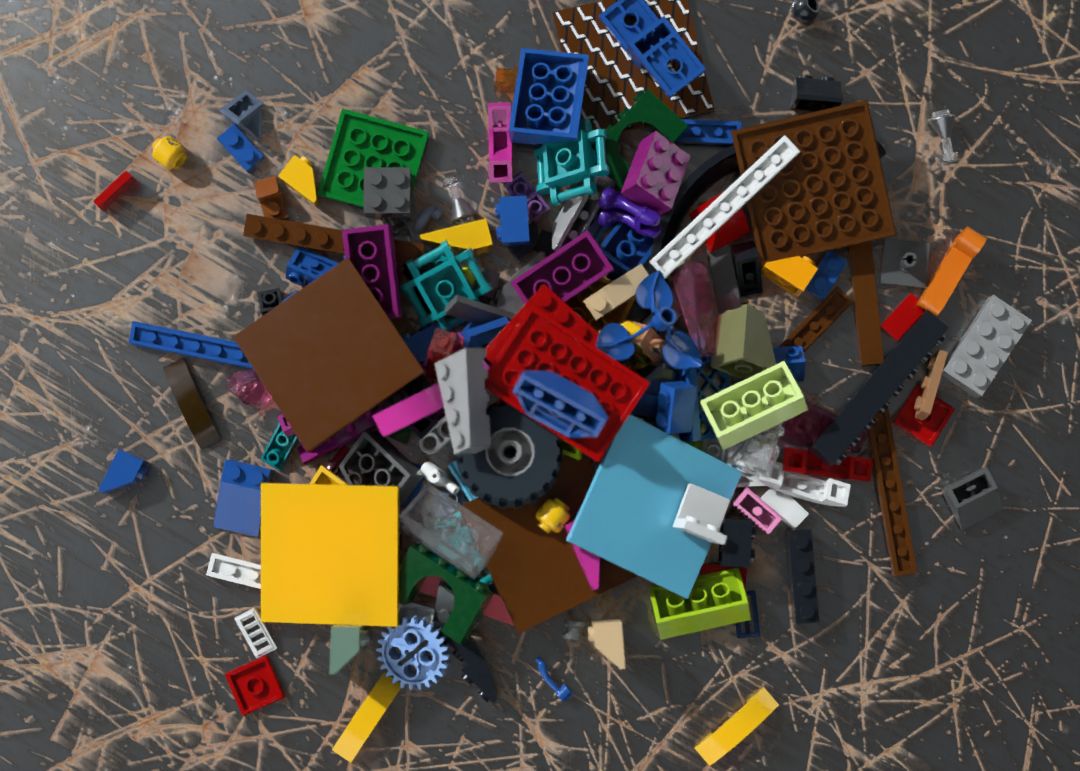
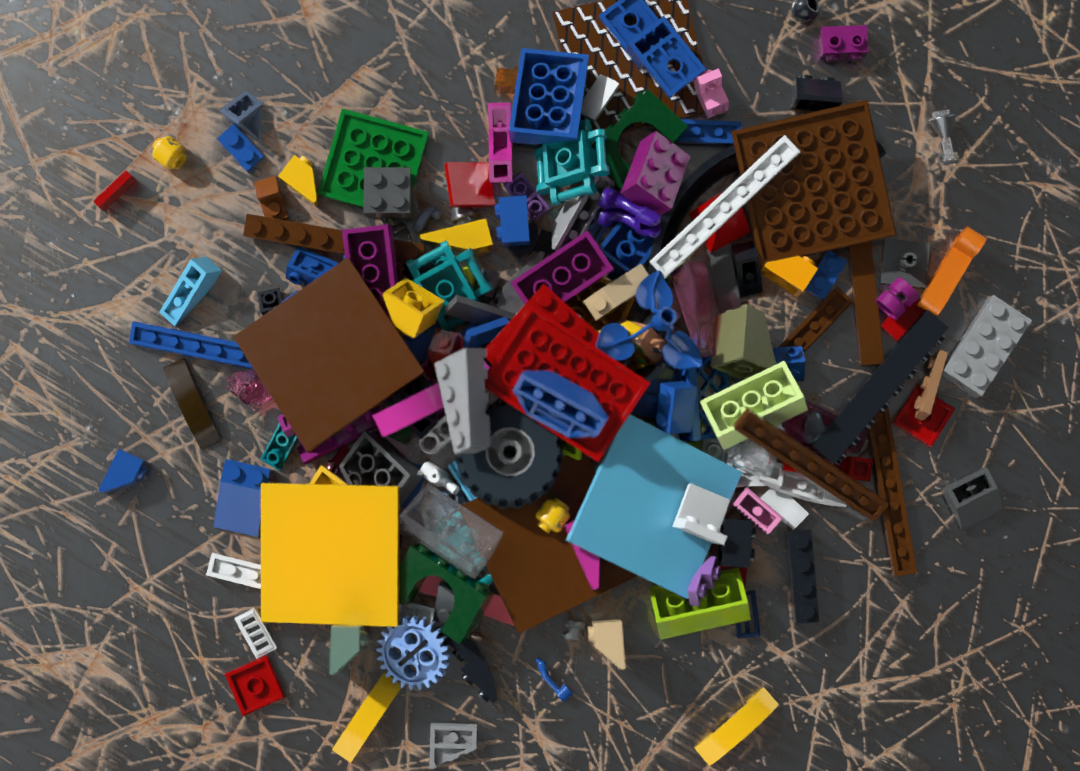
none -> medium azure slope [159,257,222,326]
none -> yellow slope [383,278,444,338]
none -> light grey wing [429,723,477,769]
none -> red tile [444,162,495,208]
none -> white slope [581,74,619,124]
none -> medium lavender slope [687,556,721,606]
none -> bright pink brick [694,68,729,119]
none -> reddish brown plate [733,407,889,522]
none -> clear light blue tile [805,411,826,444]
none -> magenta brick [819,25,868,62]
none -> magenta wheel [875,277,919,320]

